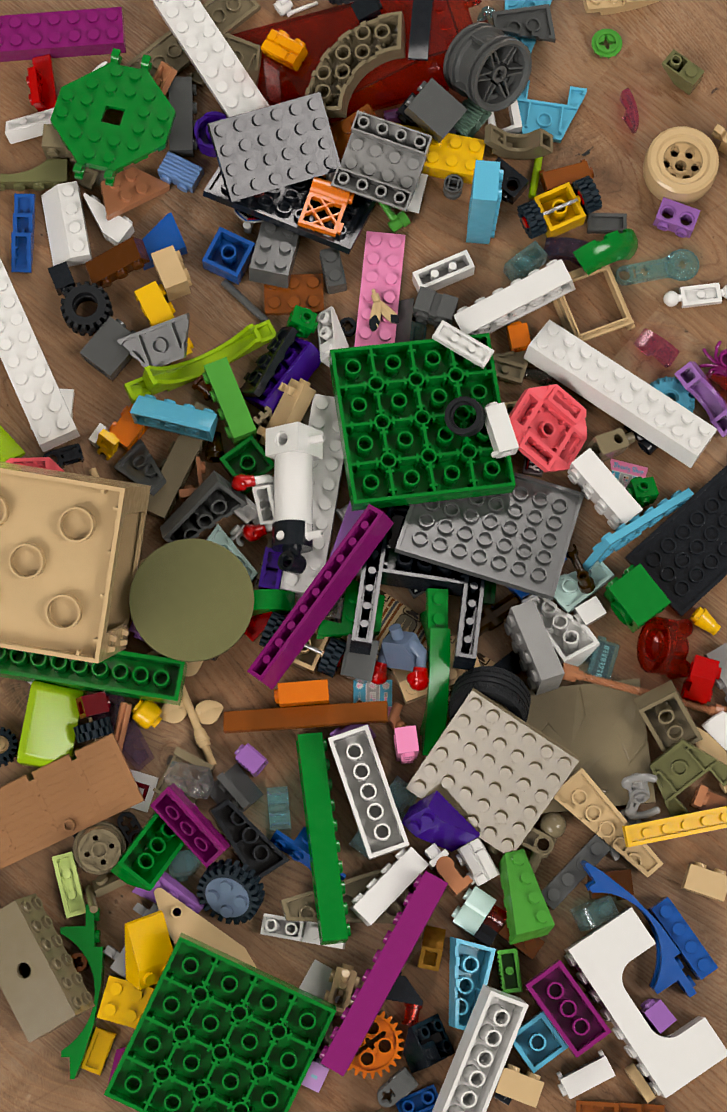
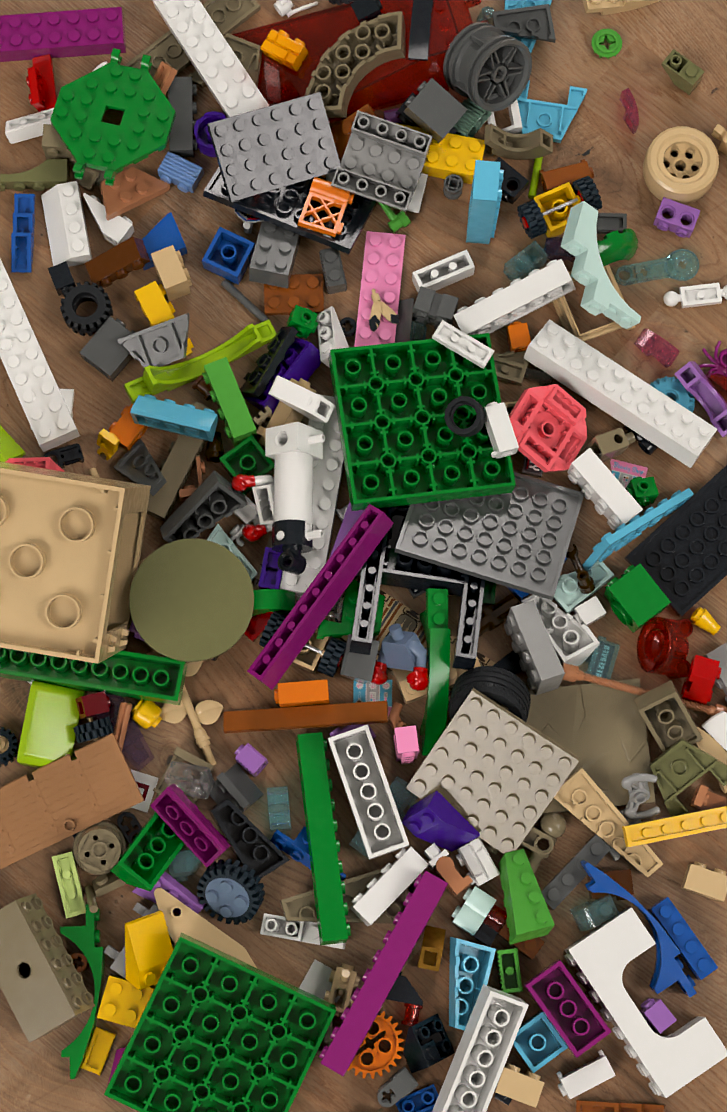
white tile [89,423,109,448] -> none
lavender brick [301,1057,329,1093] -> none
tan beam [624,1063,656,1104] -> none
none -> white slope [268,375,335,423]
none -> light aqua arch [560,201,641,329]

